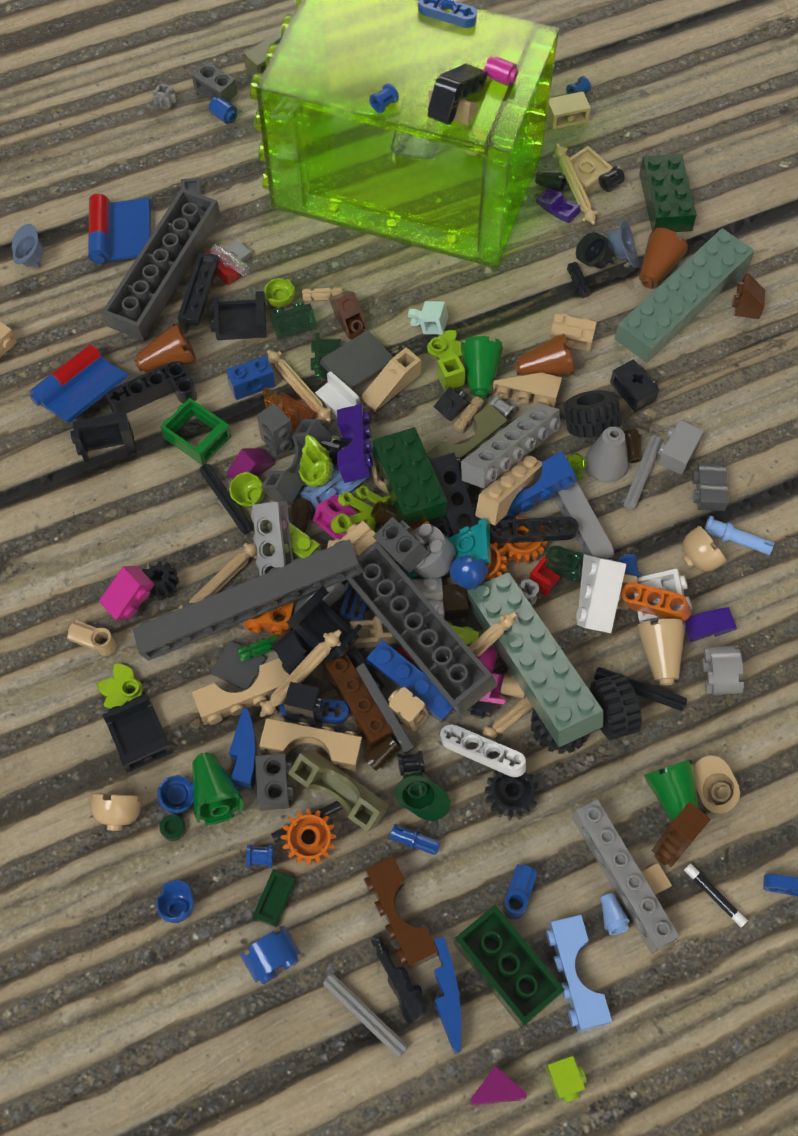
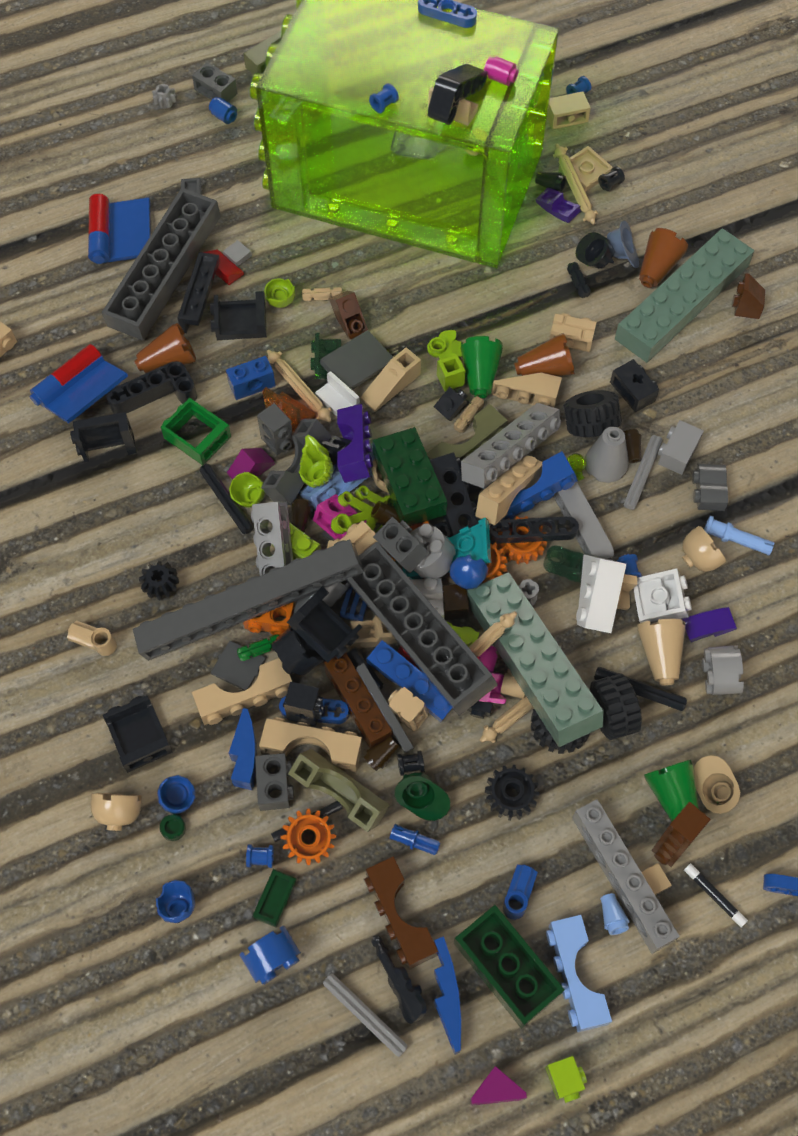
sand blue piece [12,224,45,268] -> none
lime plate [96,664,143,709] -> none
dark pink brick [99,566,155,620] -> none
tan wheel [178,542,257,609] -> none
green cone [192,752,244,825] -> none
clear pin [210,244,251,277] -> none
tan wheel [260,630,341,717] -> none
clear green bracket [269,302,318,340] -> none
light aqua brick [408,301,449,335] -> none
white beam [440,724,526,777] -> none
light grey bush [490,395,516,421] -> none
red panel [529,557,561,597] -> none
orange beam [621,583,691,621] -> none
dark green brick [639,154,697,232] -> none

